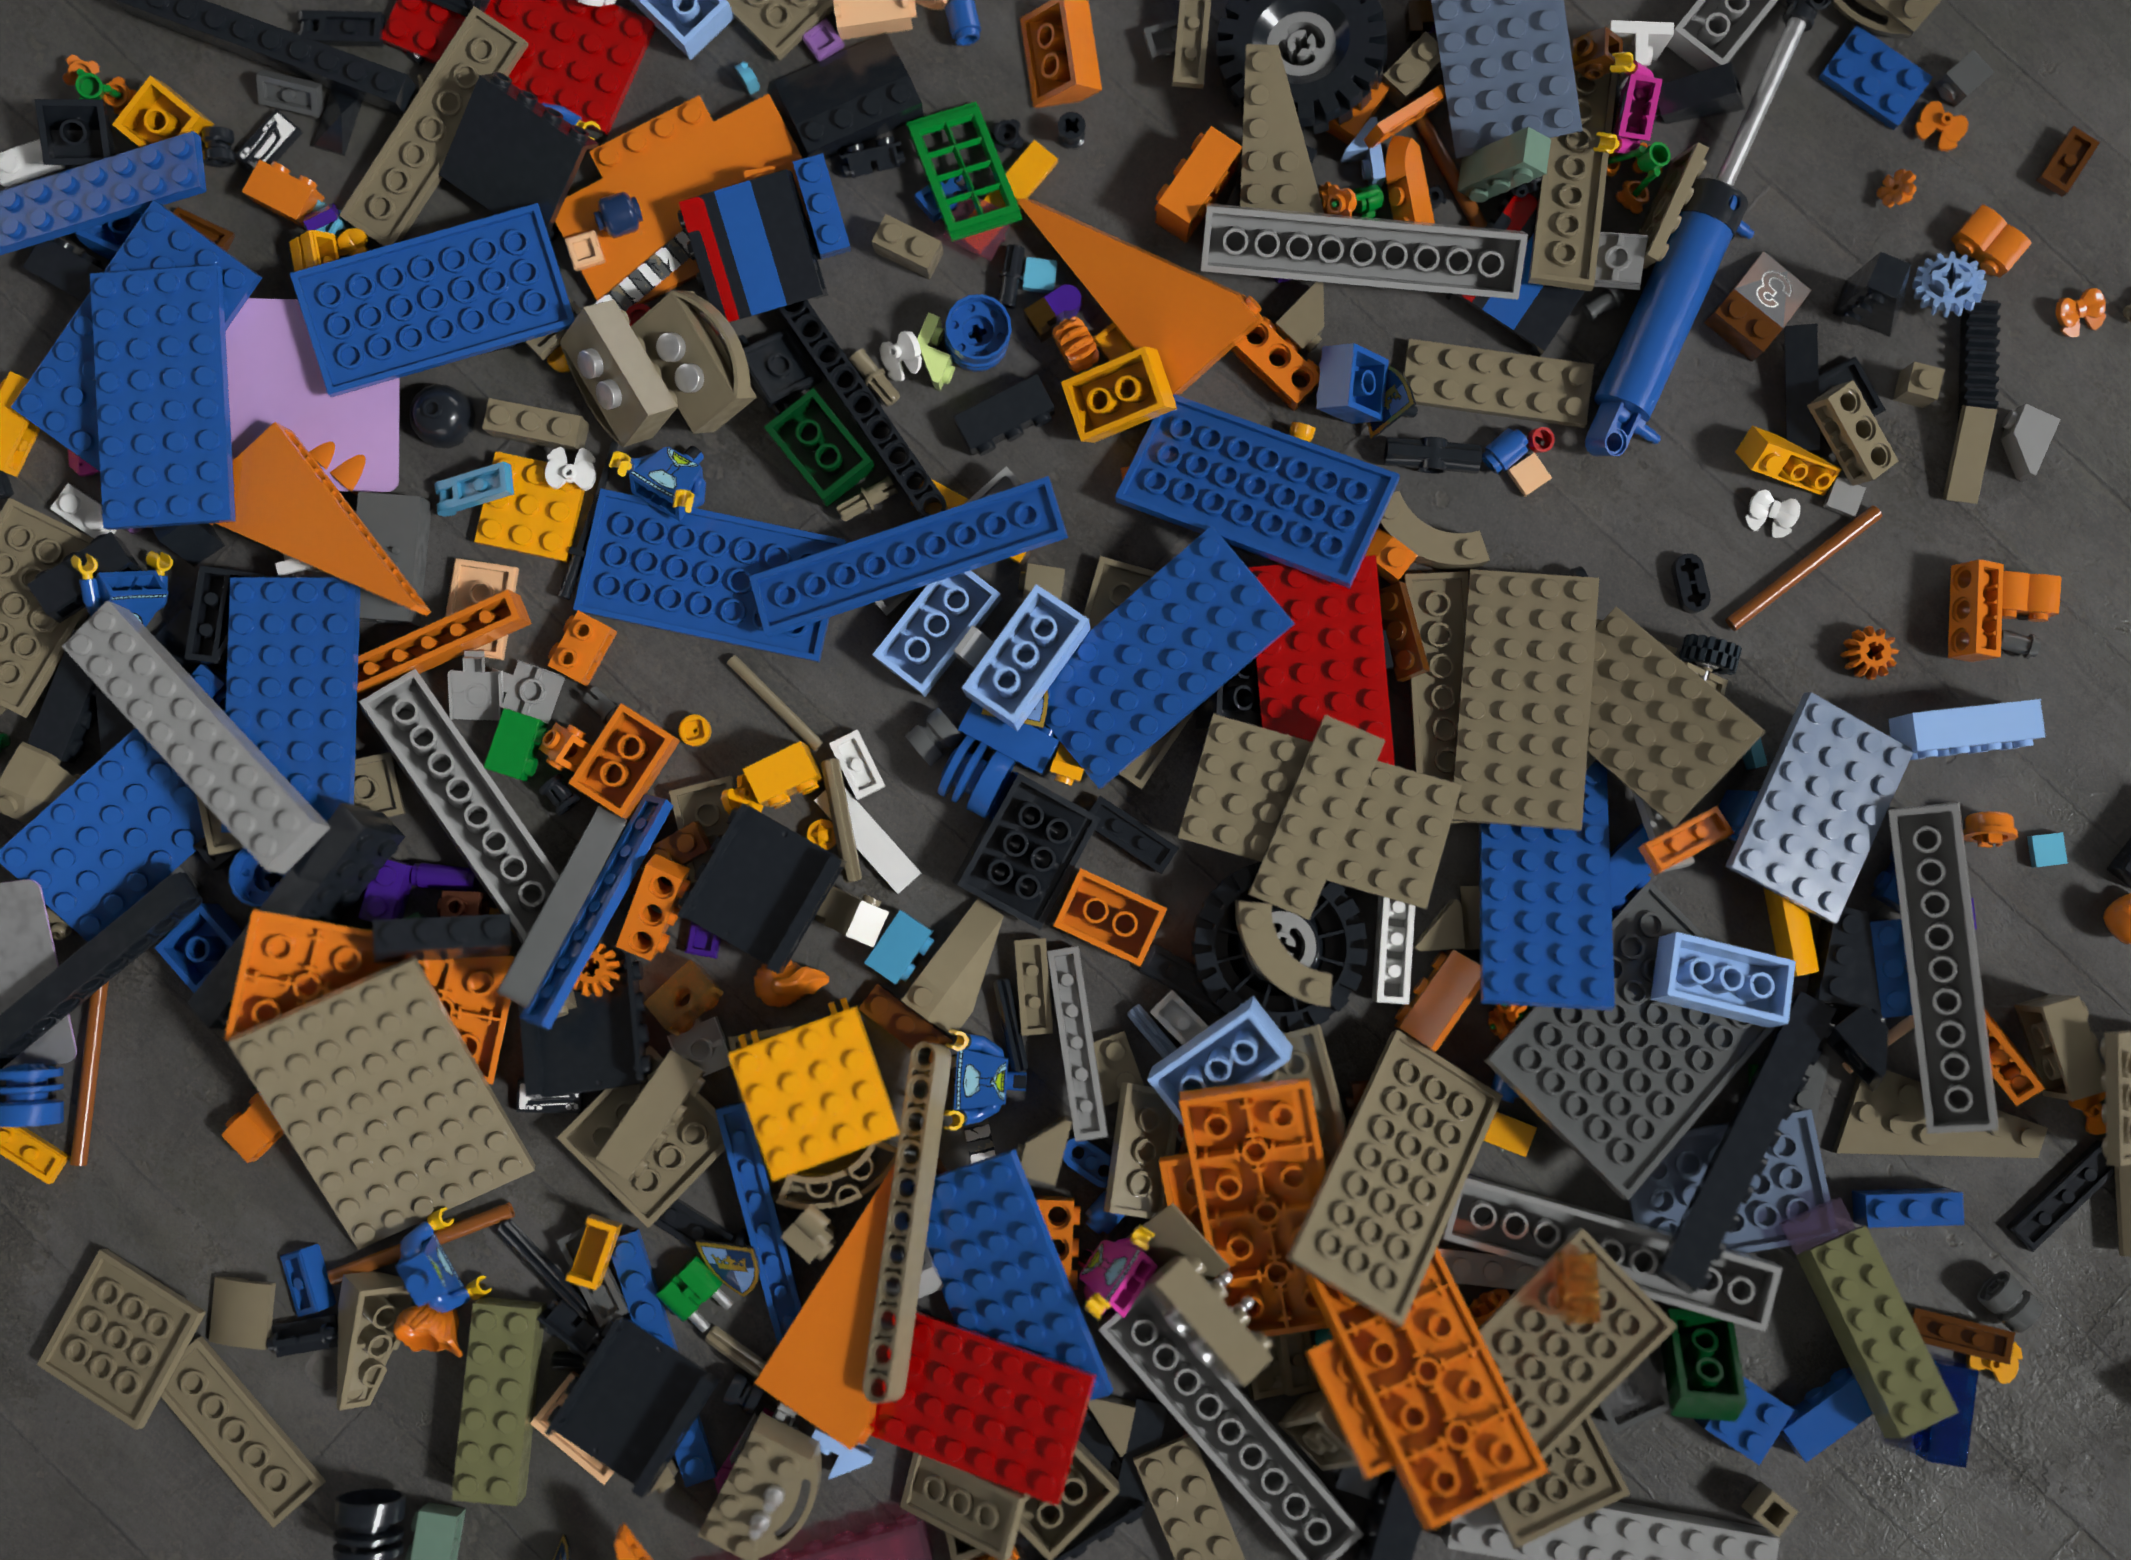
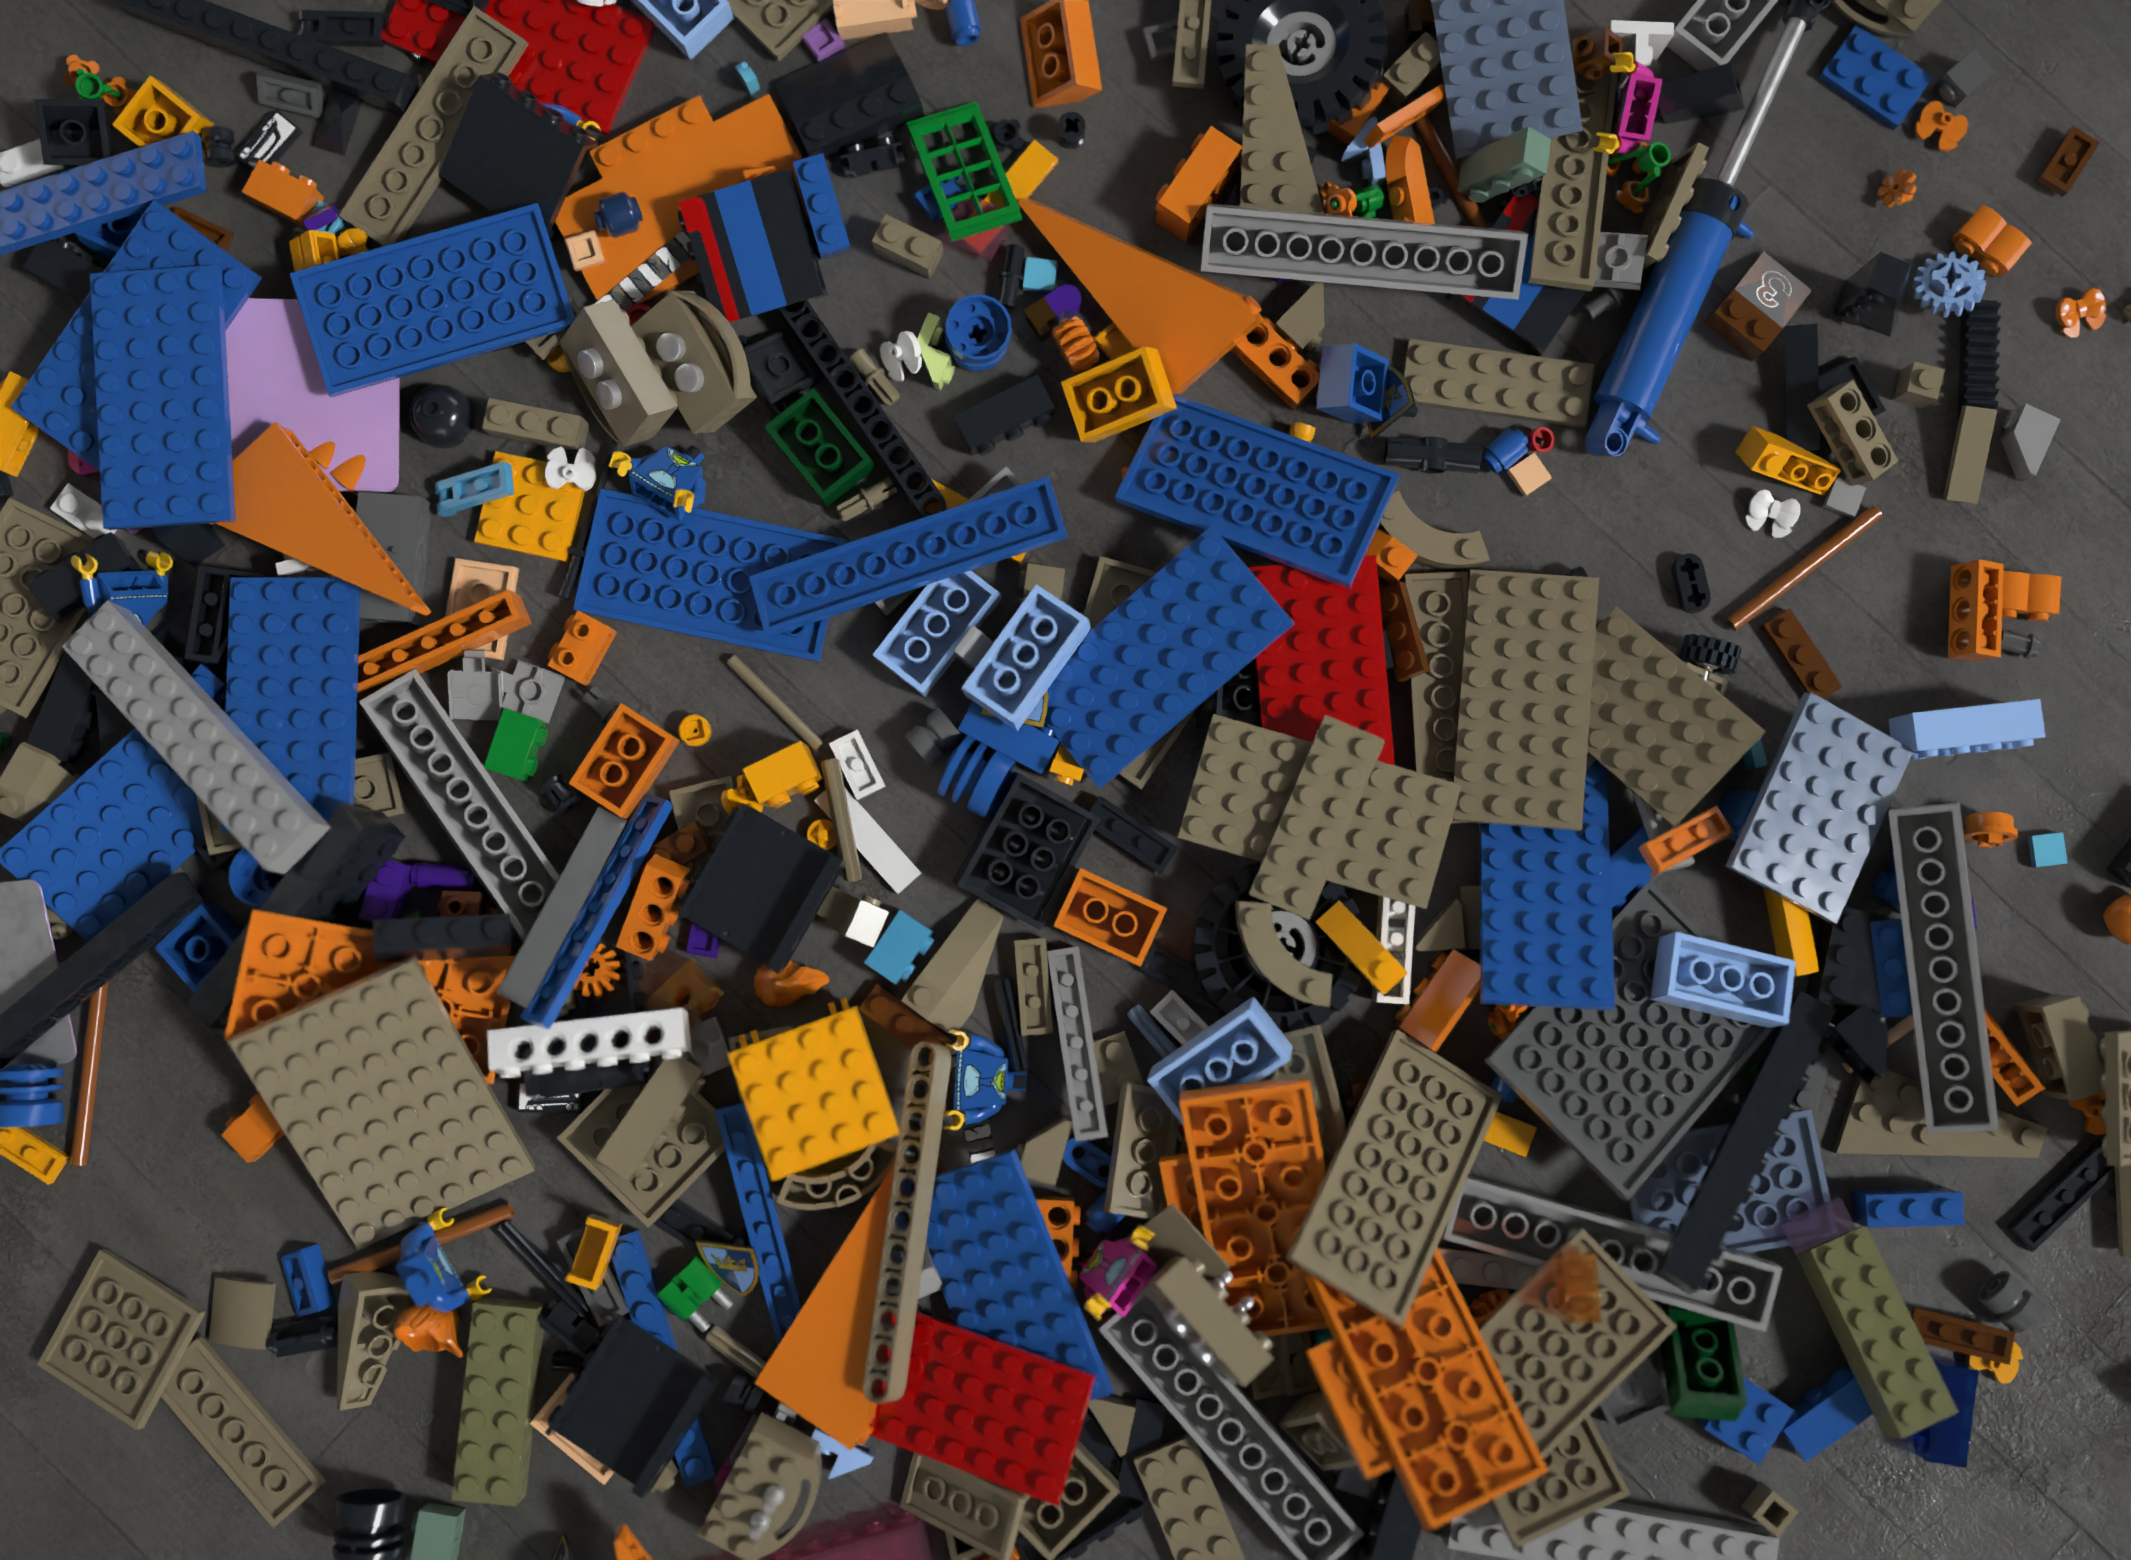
orange brick [539,723,592,773] -> none
dark tan hinge [781,1203,838,1264] -> none
orange gear [1840,626,1900,680] -> none
none -> white brick [488,1008,691,1078]
none -> light orange slope [1315,901,1408,995]
none -> reddish brown plate [1760,608,1843,699]

